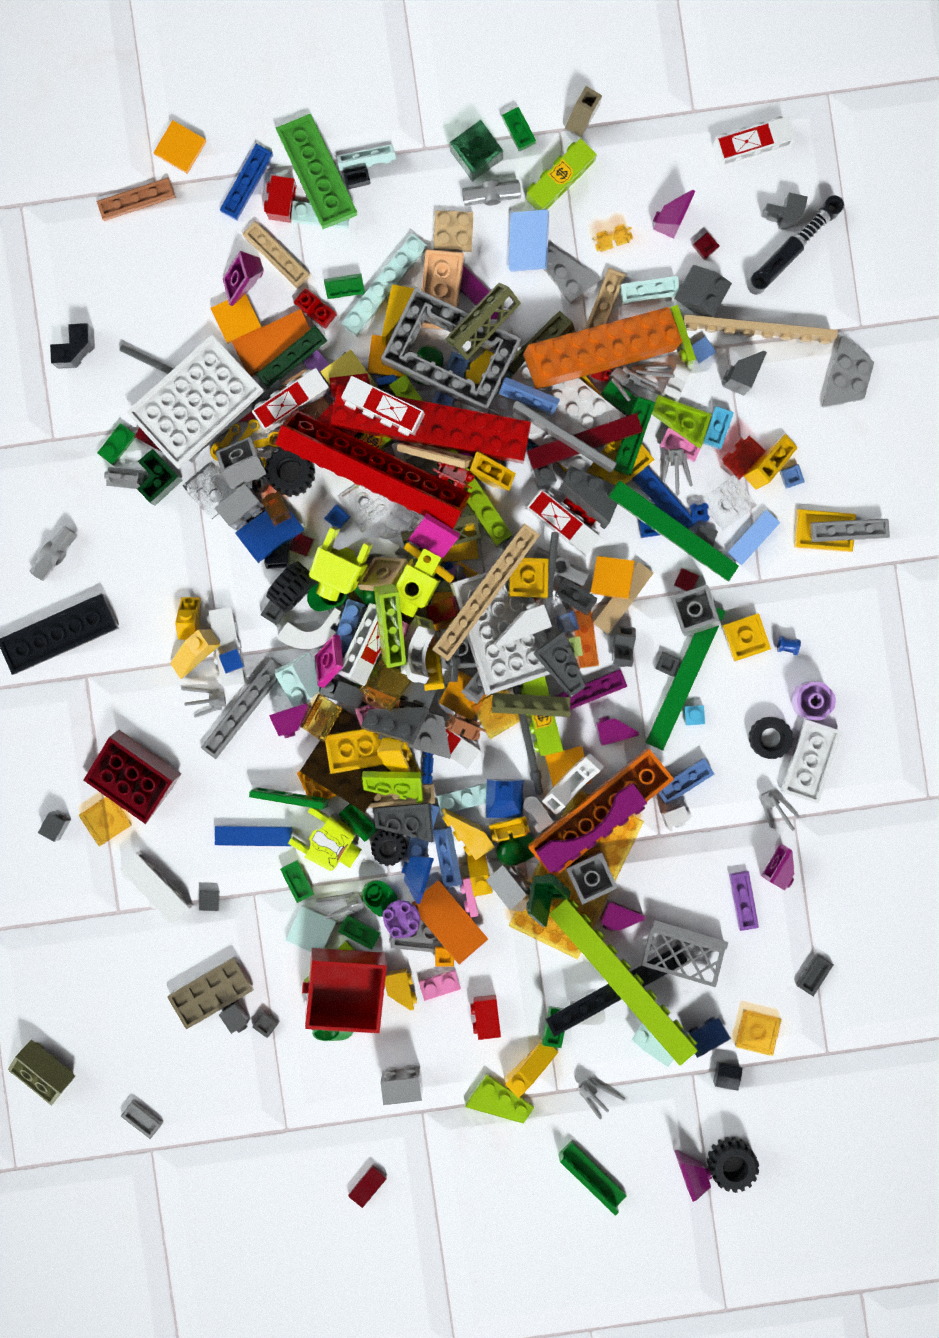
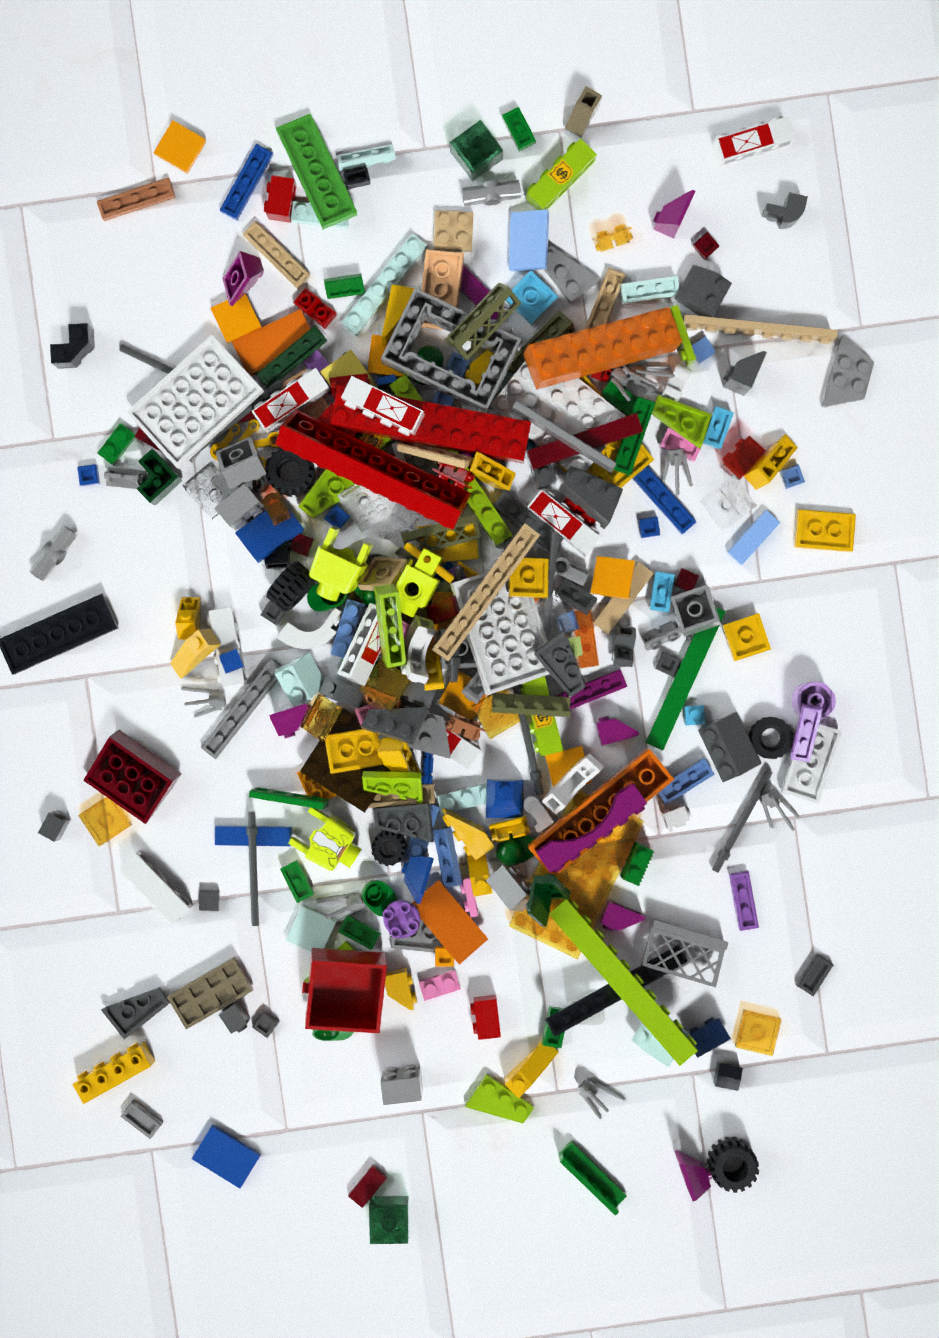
olive slope [7,1039,76,1106] -> none
dark pink tile [315,634,343,688] -> none
green plate [338,804,378,842] -> none
dark pink tile [408,513,460,560] -> none
white slope [493,602,552,647] -> none
medium blue plate [499,377,560,415] -> none
light grey brick [566,850,618,904] -> none
green tile [608,481,739,582] -> none
blue plate [690,503,710,522] -> none
dark grey tile [696,524,718,547] -> none
black piece [747,195,844,295] -> none
magenta slope [761,844,795,891] -> none
blue bush [777,635,801,656] -> none
light grey tile [810,518,890,542] -> none
none -> yellow brick [72,1041,155,1105]
none -> blue tile [77,464,100,486]
none -> dark grey wing [101,987,170,1040]
none -> blue tile [191,1124,261,1189]
none -> dark grey bar [246,811,259,926]
none -> lime wing [298,469,361,519]
none -> clear green brick [369,1196,409,1244]
none -> dark grey plate [493,490,564,551]
none -> medium azure plate [505,270,558,326]
none -> green brick [620,841,654,886]
none -> light grey hinge [641,620,682,651]
none -> medium azure plate [649,572,675,613]
none -> dark grey slope [698,711,762,782]
none -> dark grey bar [712,769,773,873]
none -> tile [790,704,823,762]

